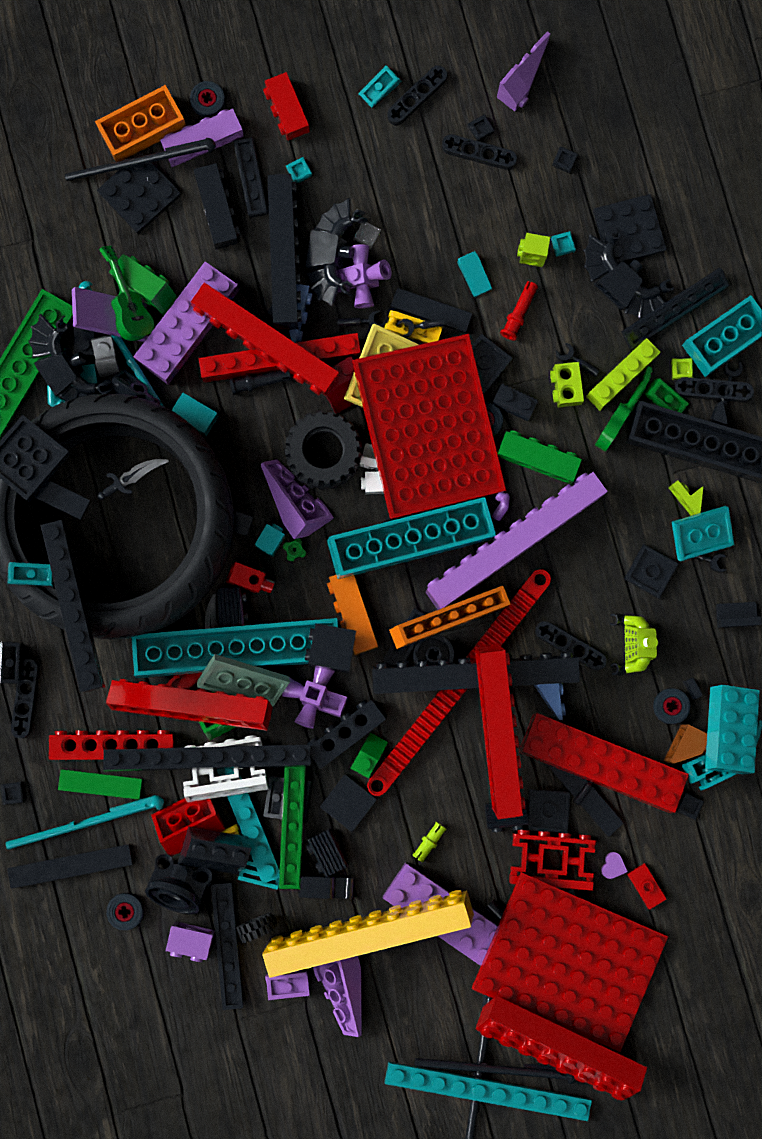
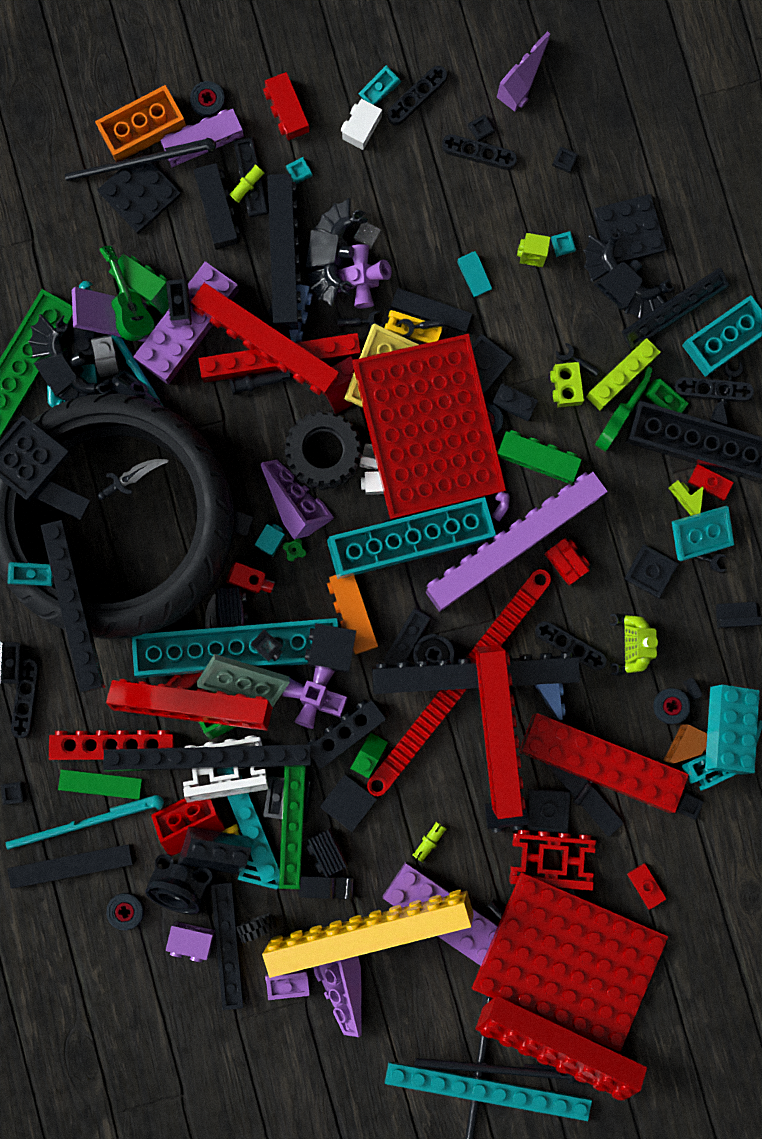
teal brick [171,393,219,436] -> none
orange brick [389,586,510,649] -> none
red pin [500,281,538,341] -> none
medium lavender tile [601,852,627,879] -> none
lime tile [671,358,693,380] -> none
none -> black brick [166,279,192,326]
none -> lime pin [229,164,265,203]
none -> black window [250,629,283,663]
none -> white brick [341,99,382,150]
none -> red brick [545,538,590,586]
none -> red plate [688,464,734,501]

